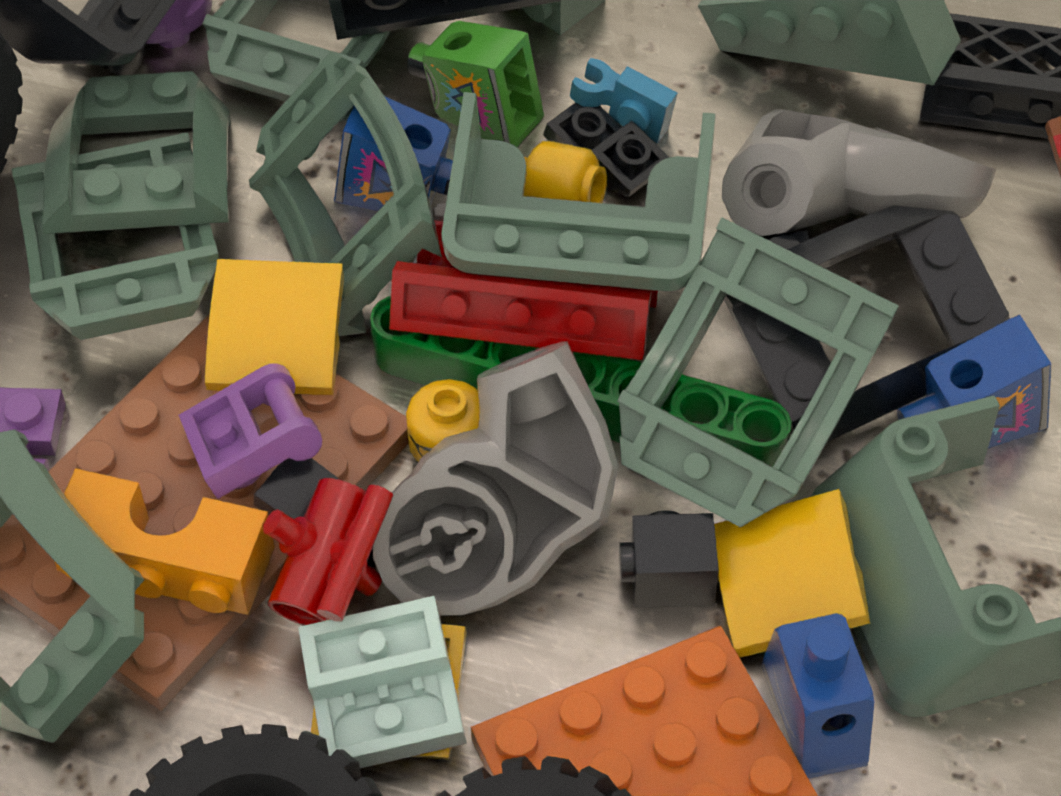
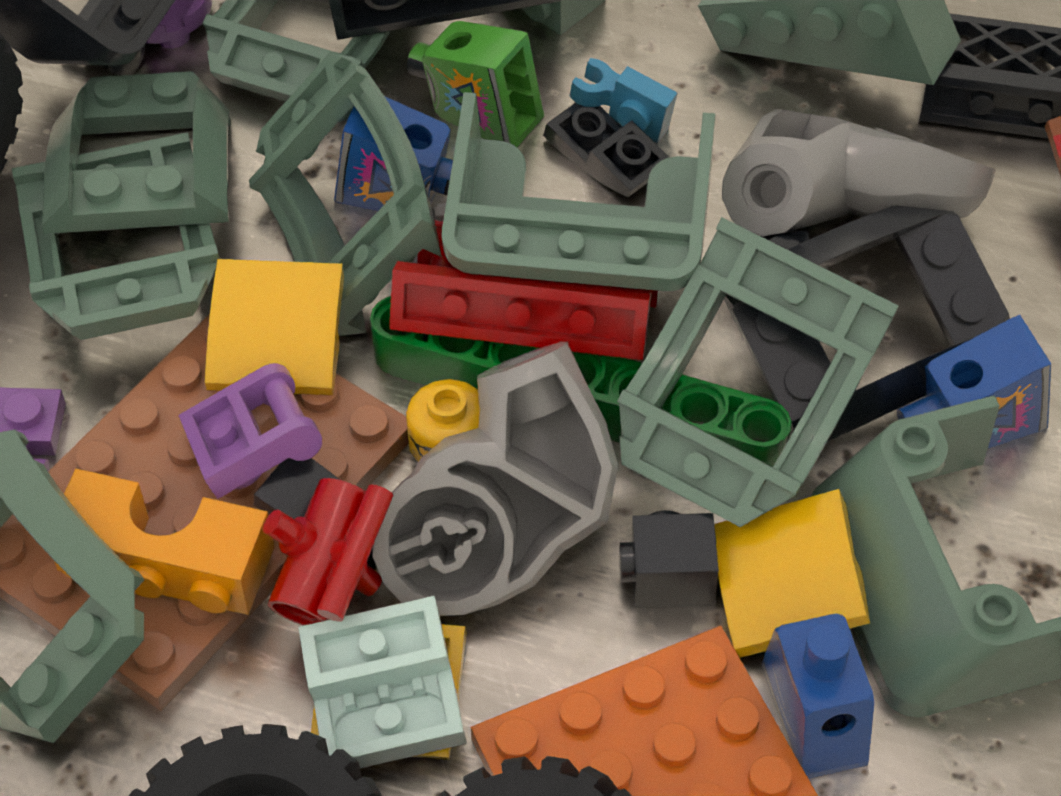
yellow head [524,141,607,203] -> none

